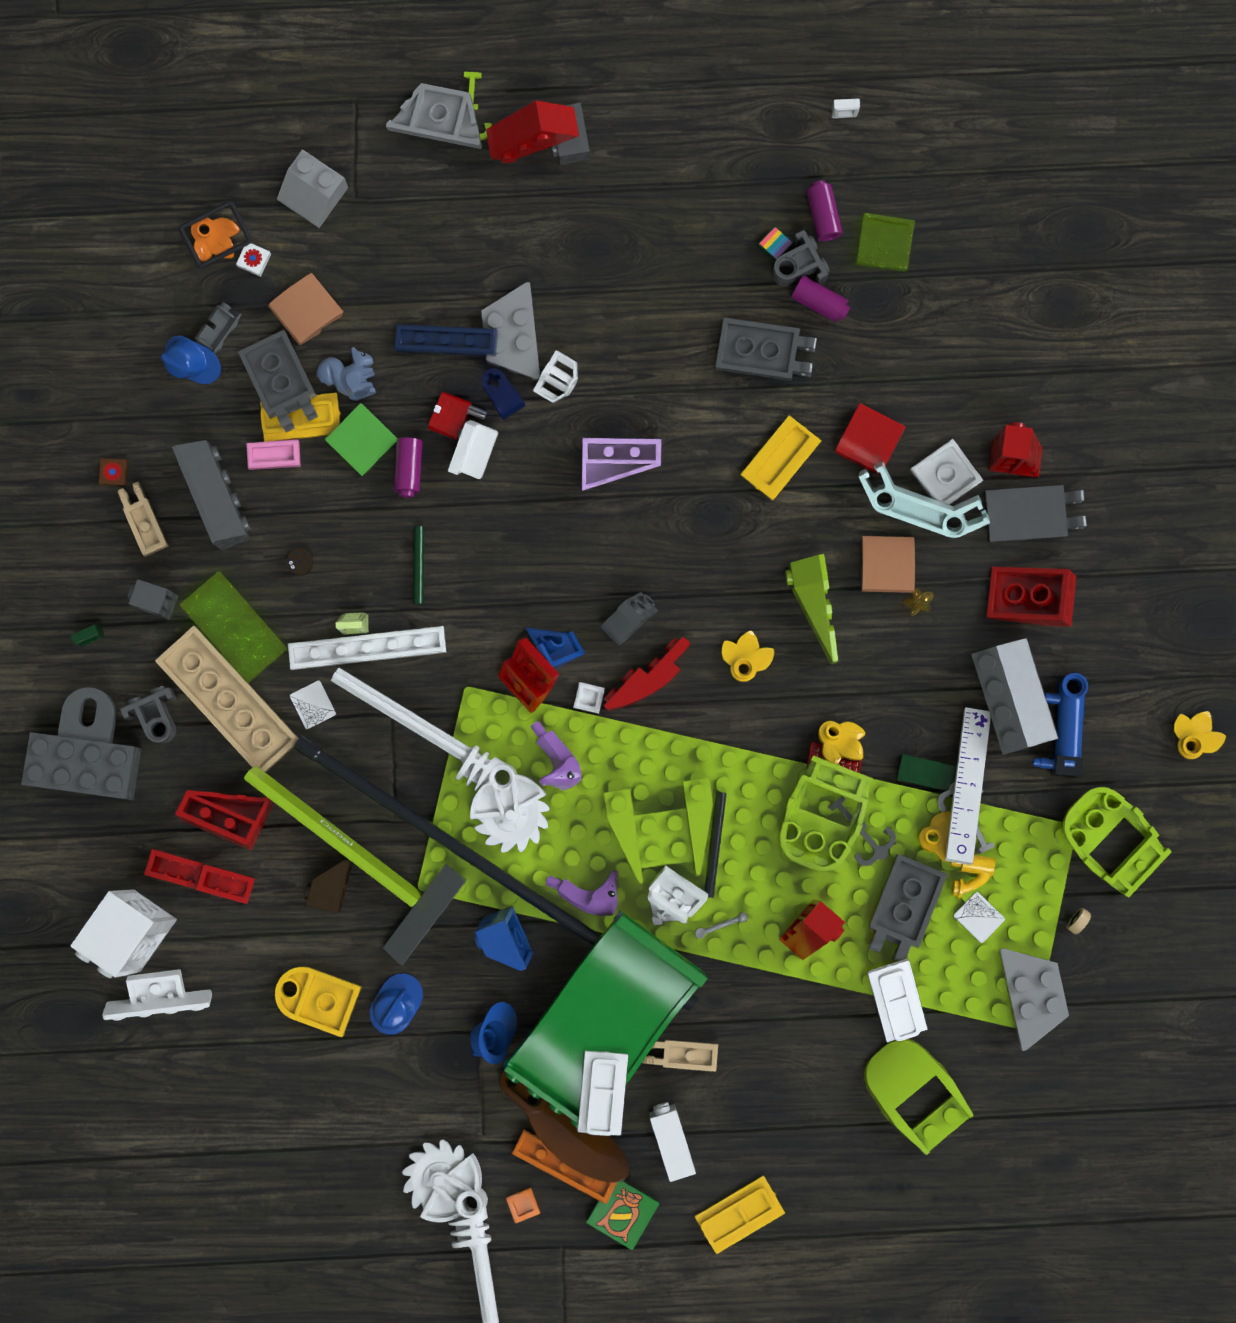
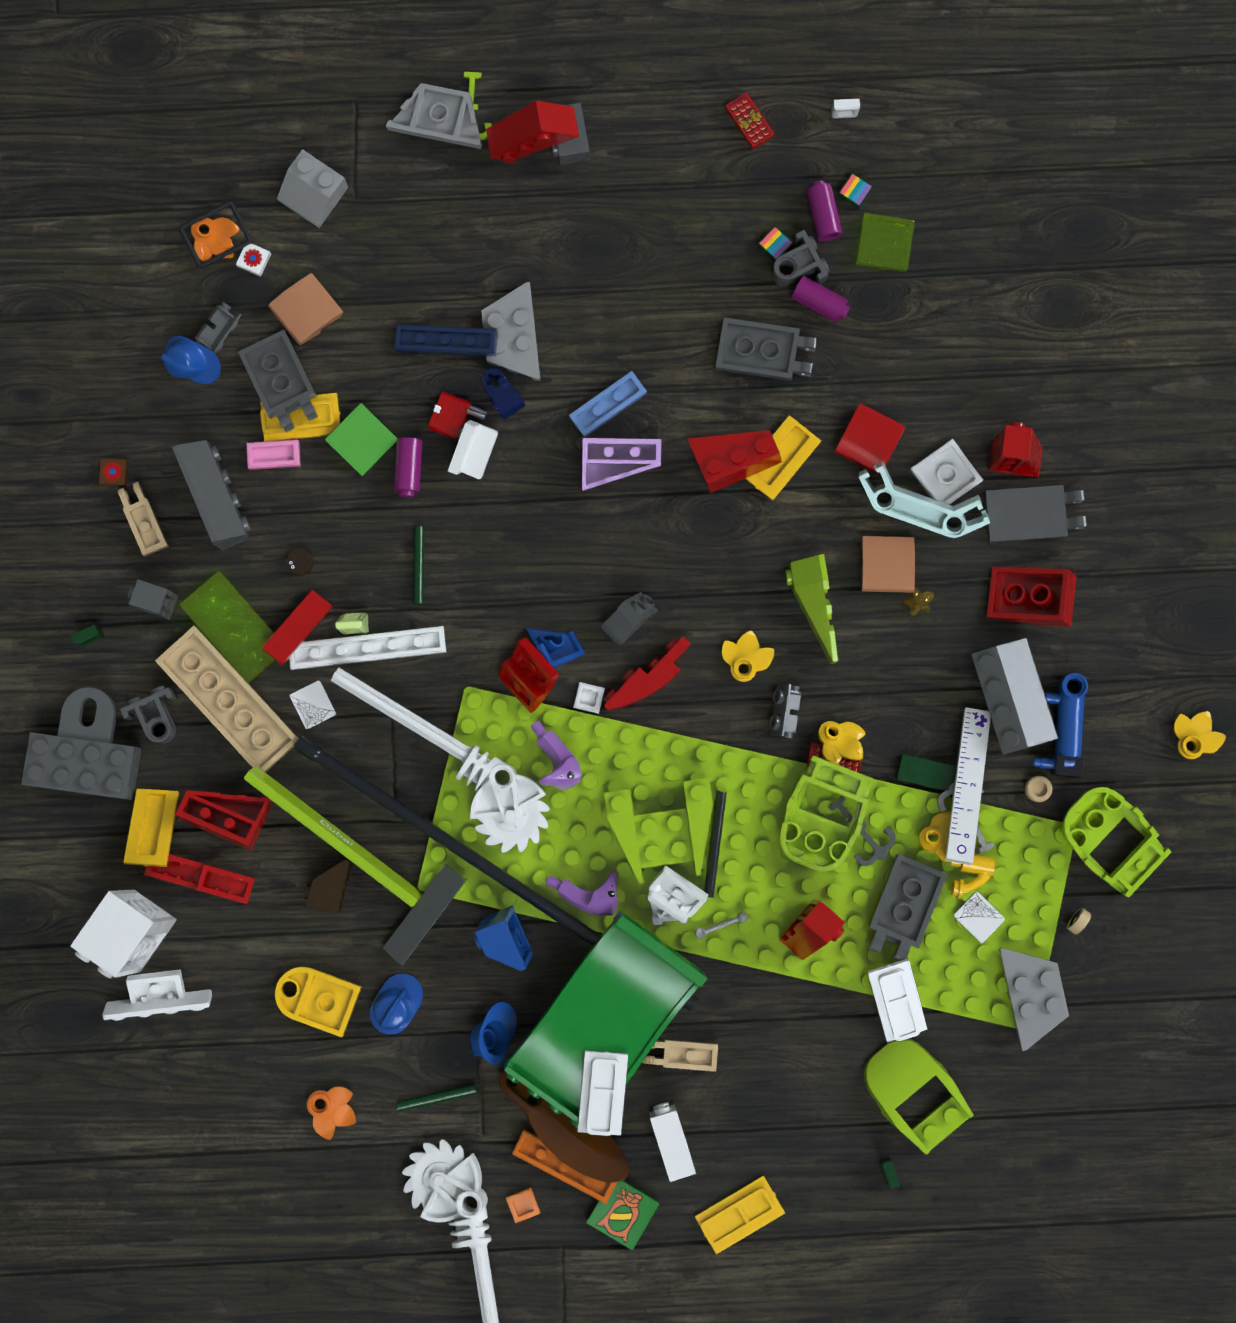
sand blue animal [317,347,376,401] -> none
white piece [533,350,578,403] -> none
none -> yellow piece [123,789,179,867]
none -> red tile [262,590,332,666]
none -> orange plate [307,1086,356,1140]
none -> dark green bar [396,1084,477,1112]
none -> medium blue plate [569,371,647,438]
none -> red wedge [688,430,782,493]
none -> red tile [725,92,774,150]
none -> dark grey hinge [769,684,802,739]
none -> tile [837,173,873,209]
none -> dark green tile [879,1157,900,1189]
none -> tan tile [1024,776,1052,802]

